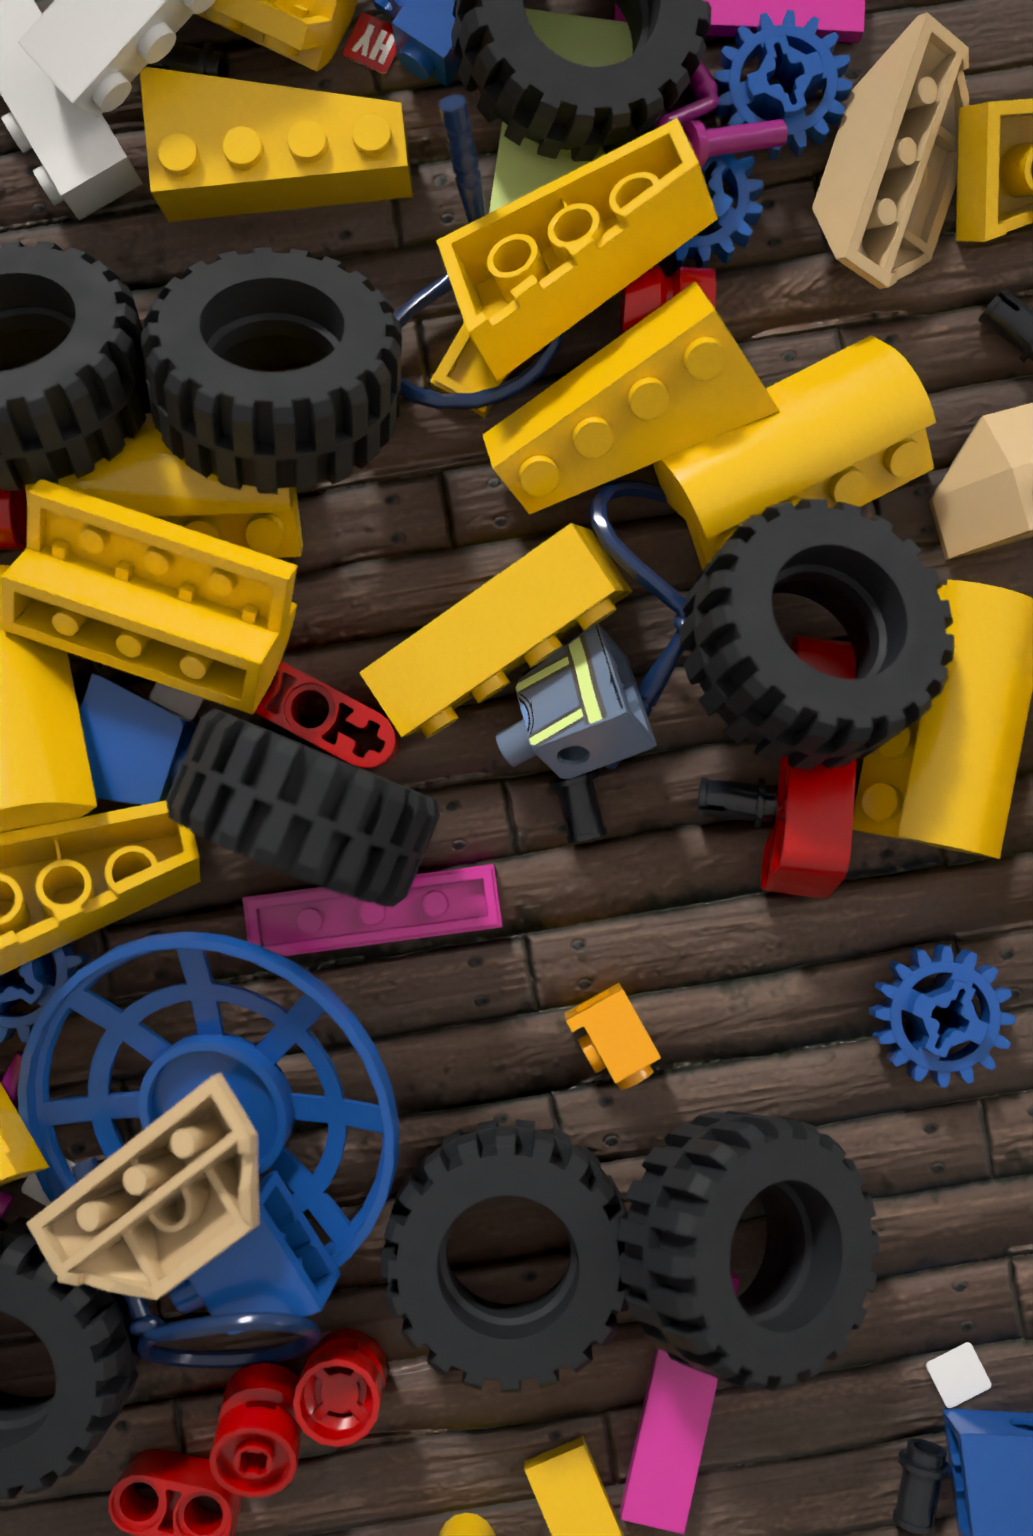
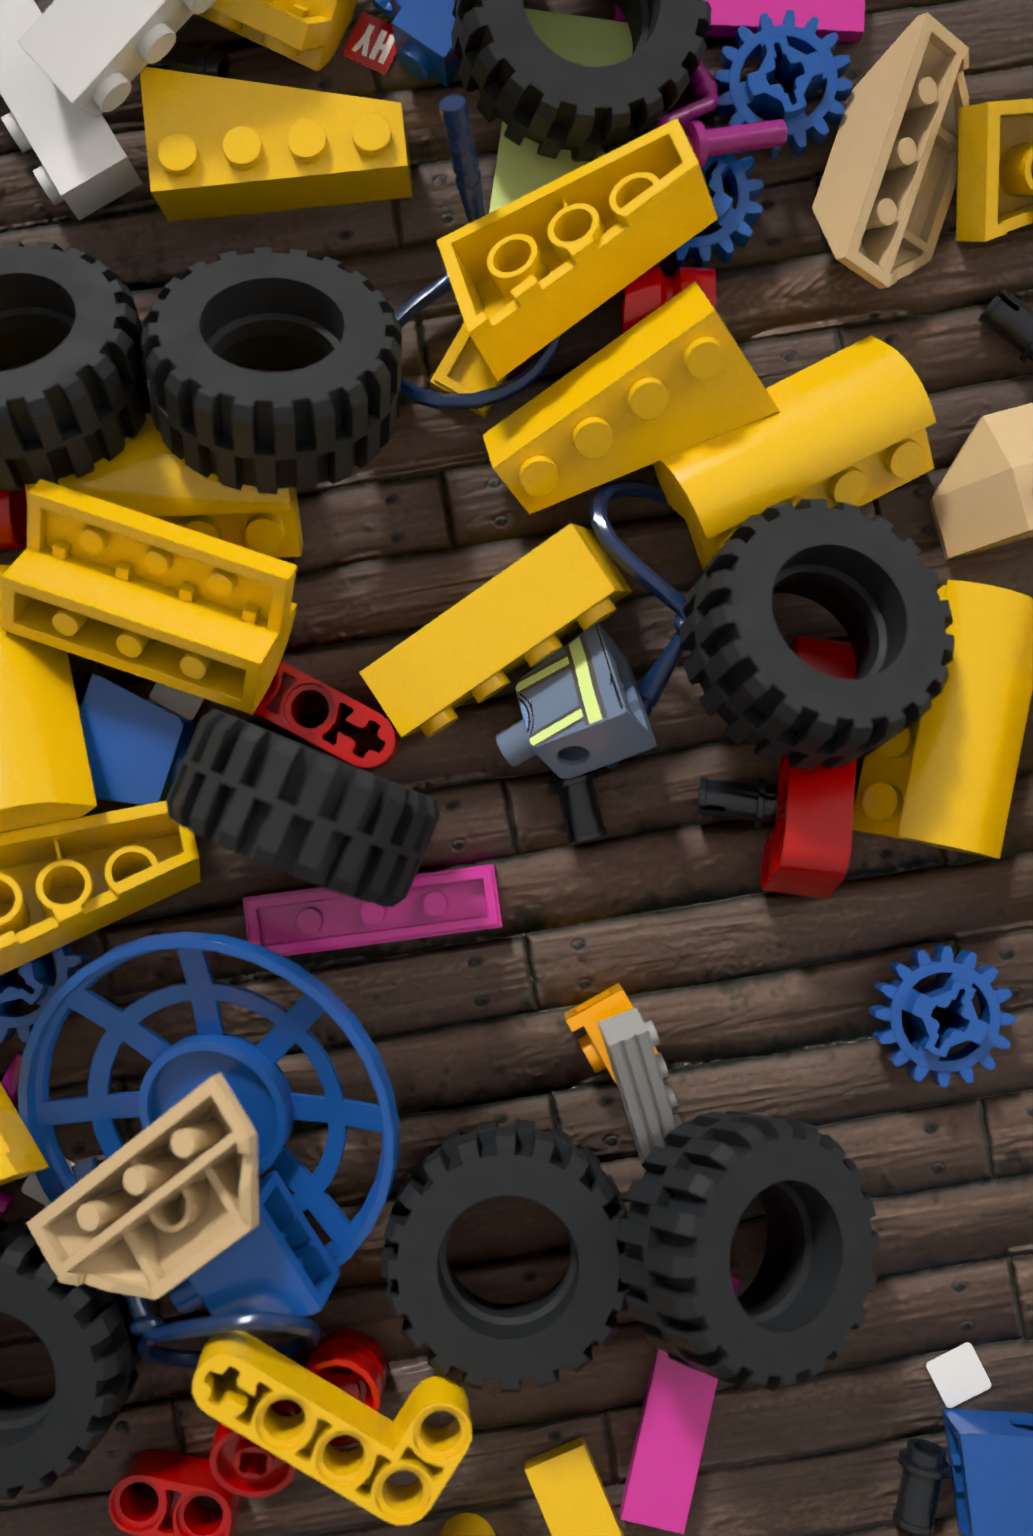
none -> yellow beam [192,1331,472,1525]
none -> light grey piece [597,1008,682,1173]

